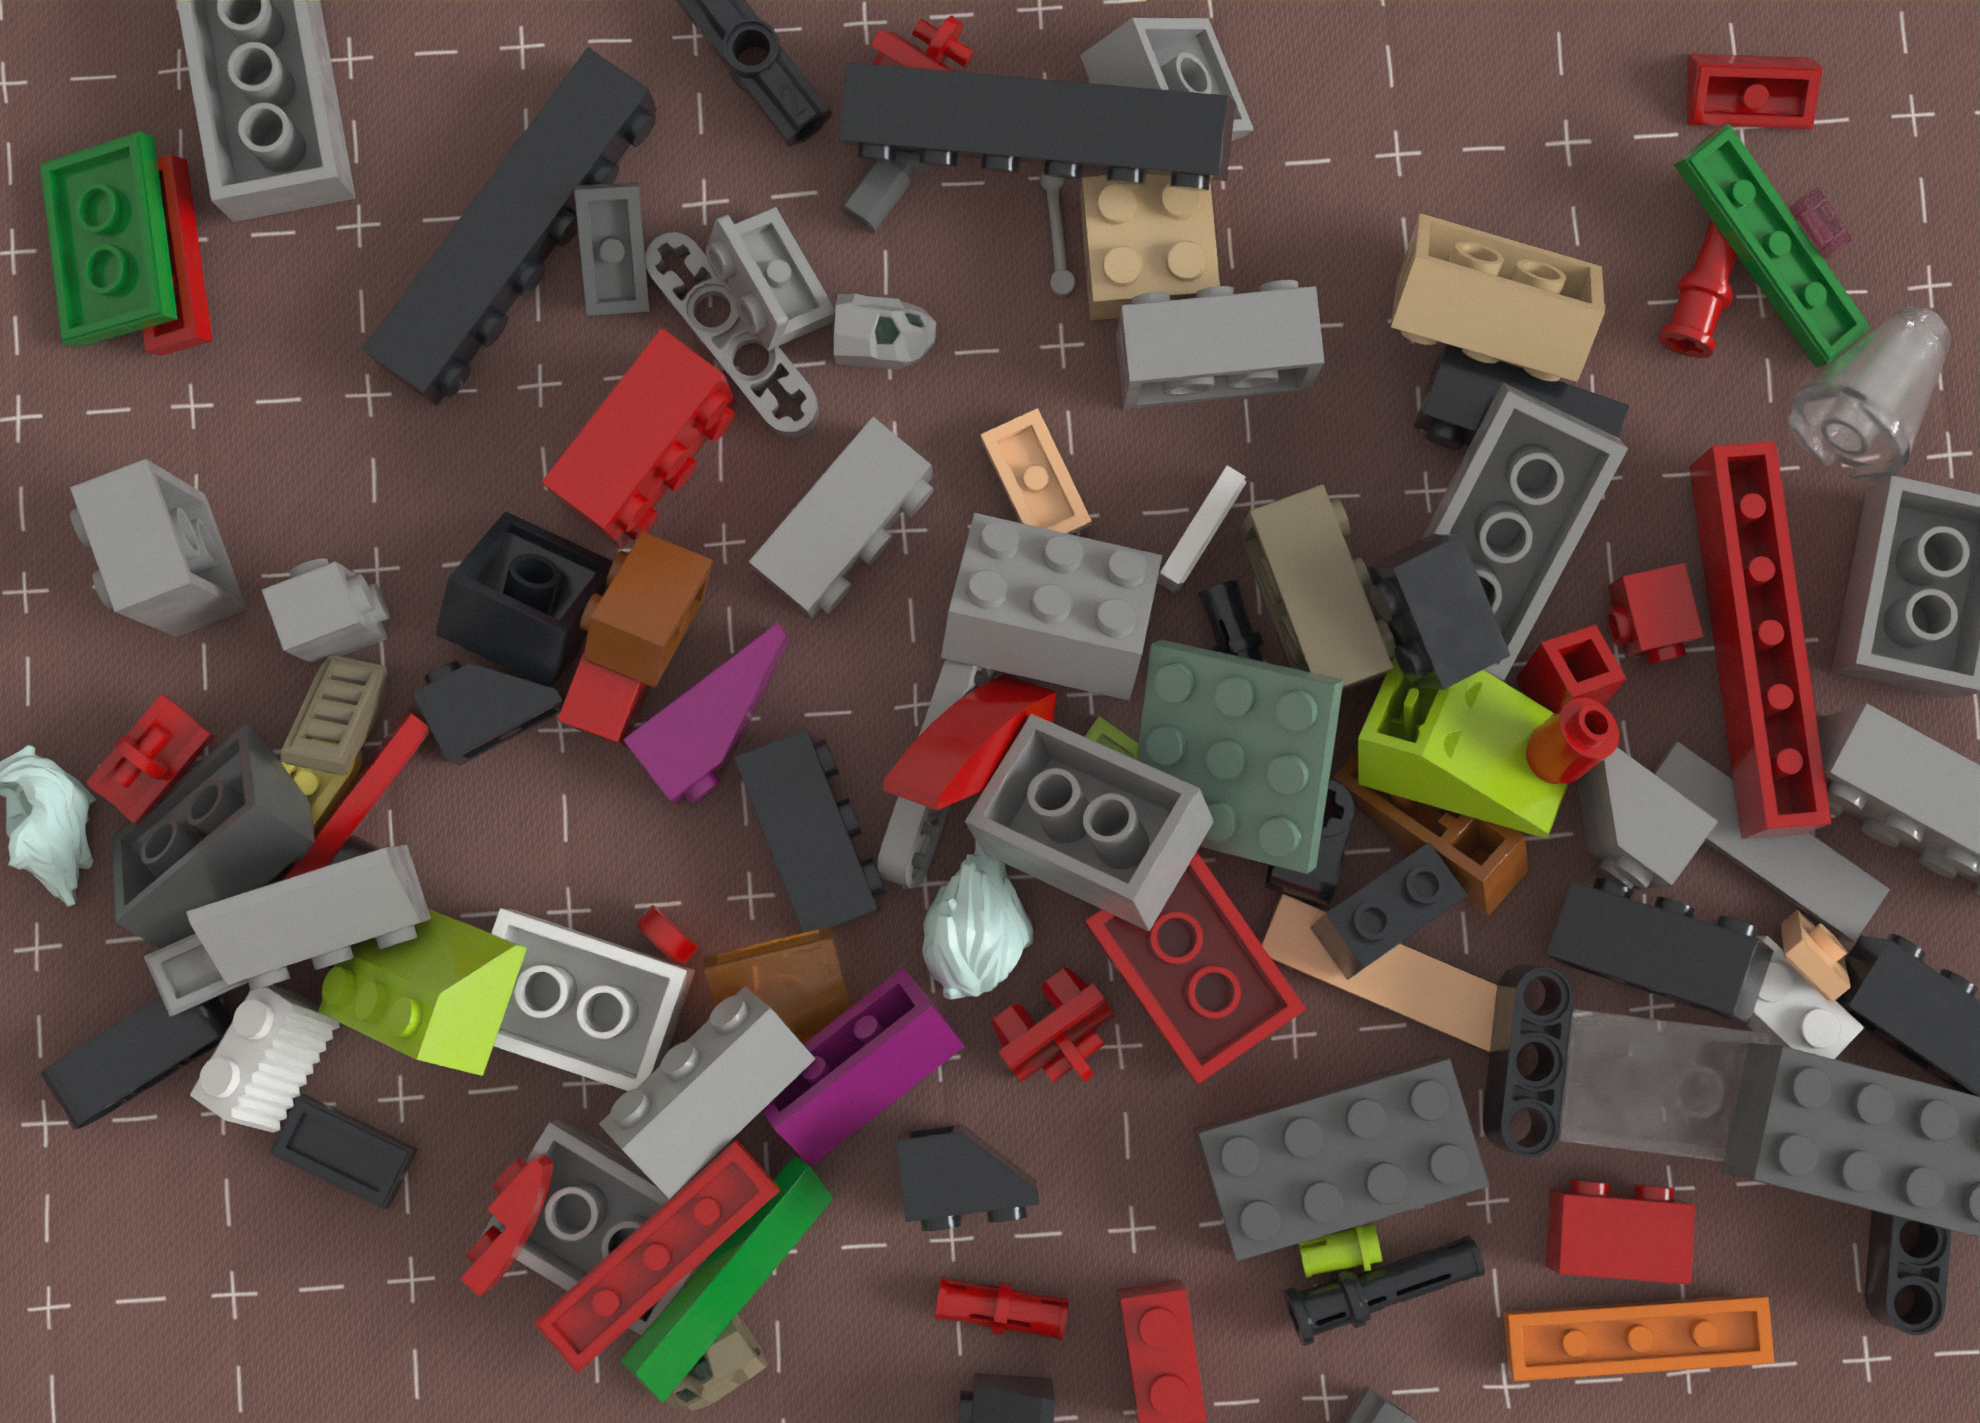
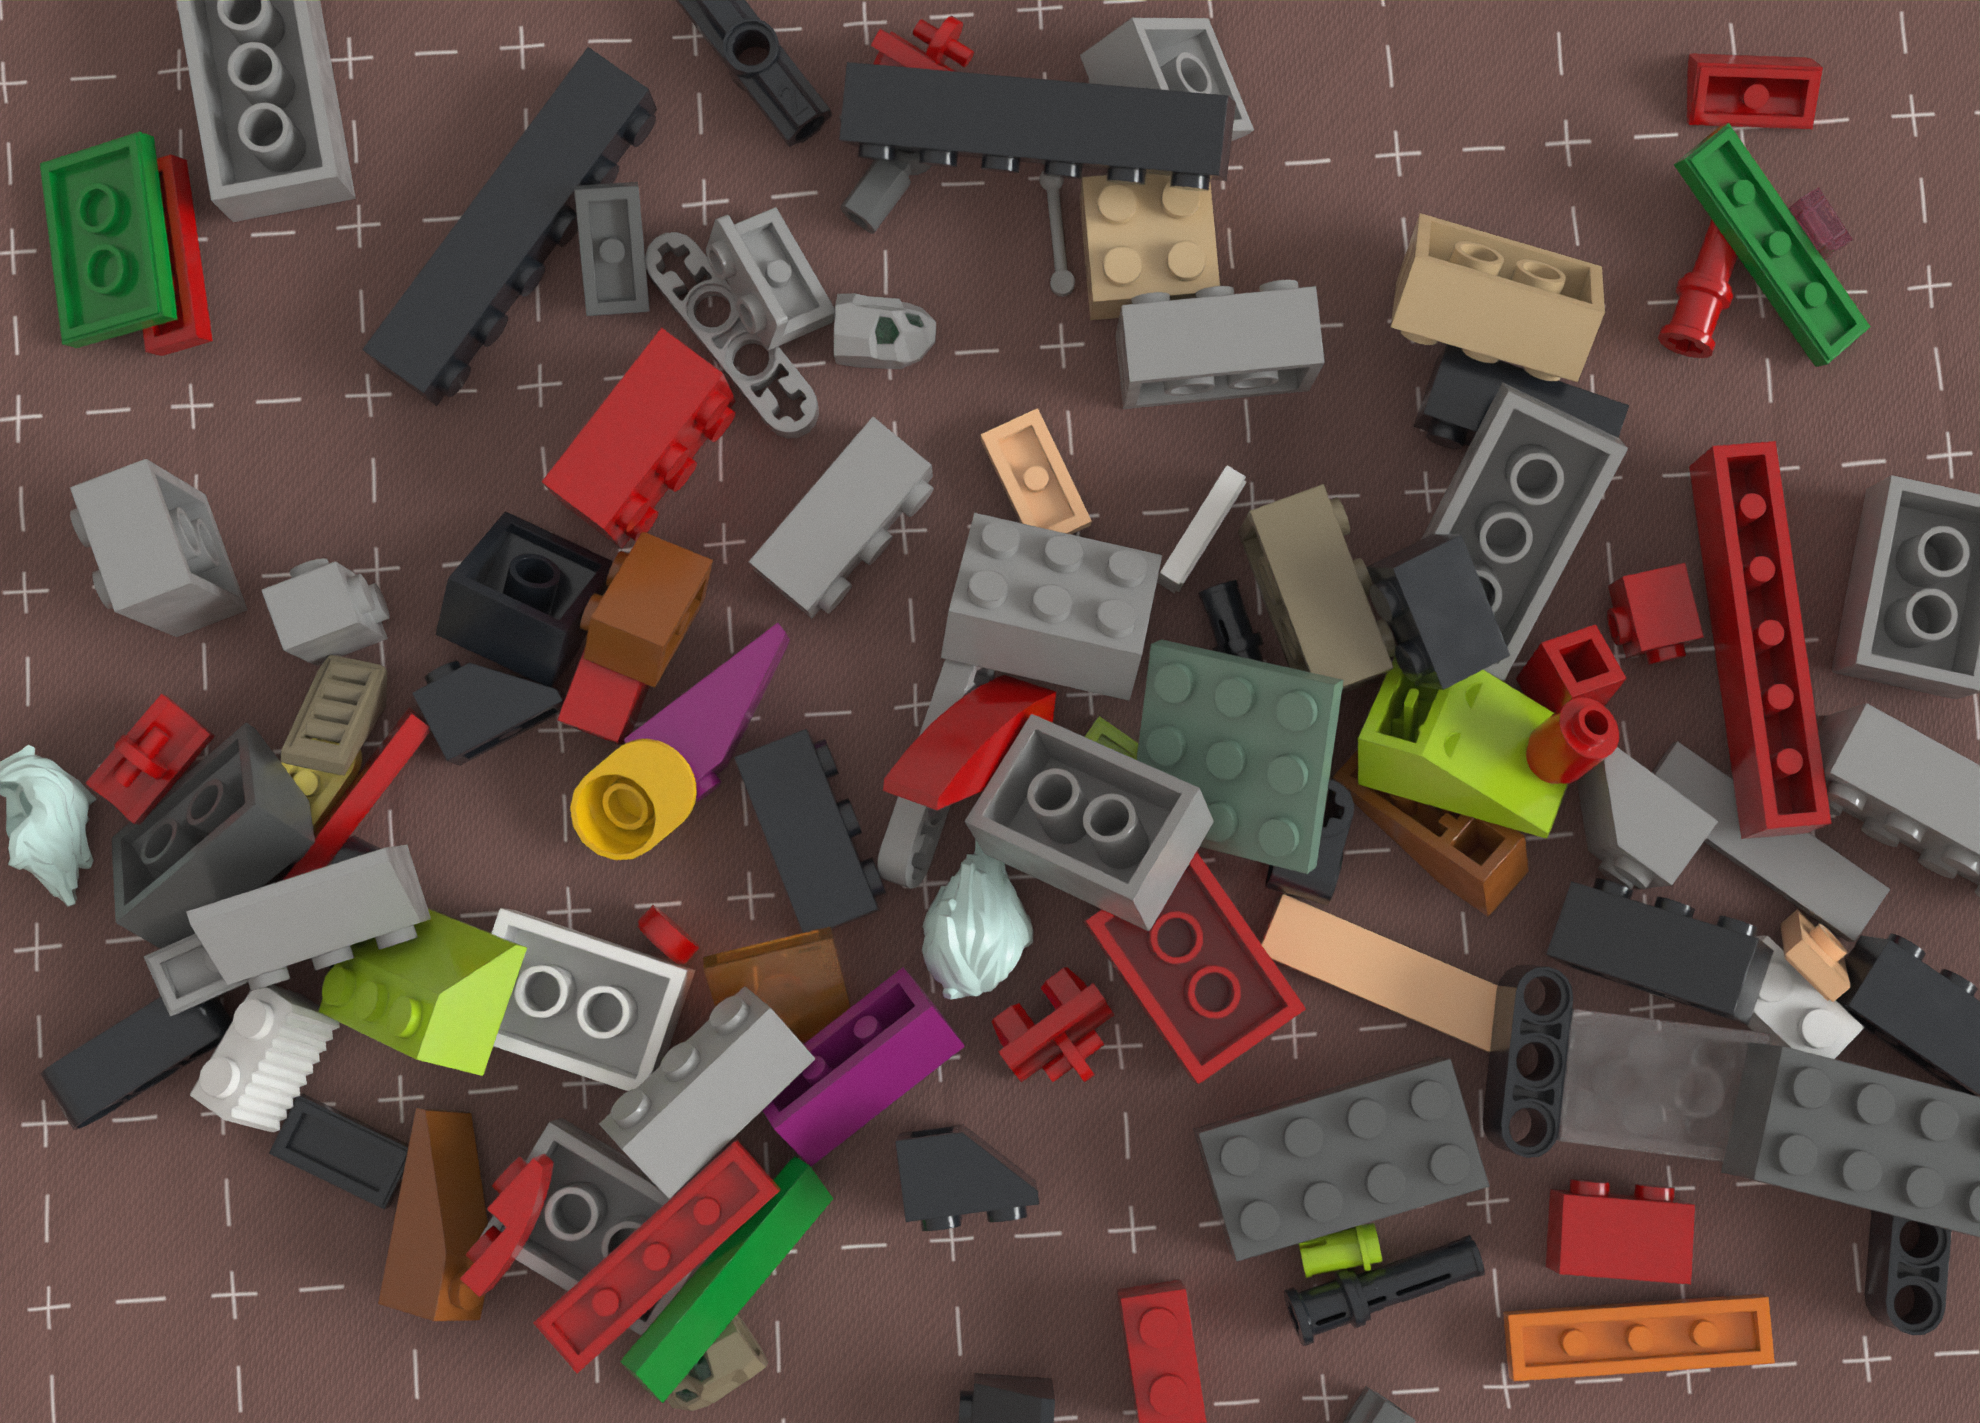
red pin [934,1276,1069,1341] -> none
black brick [1310,842,1468,980] -> none
clear cone [1788,307,1952,482] -> none
none -> dark orange slope [378,1108,488,1321]
none -> yellow cap [570,739,697,860]

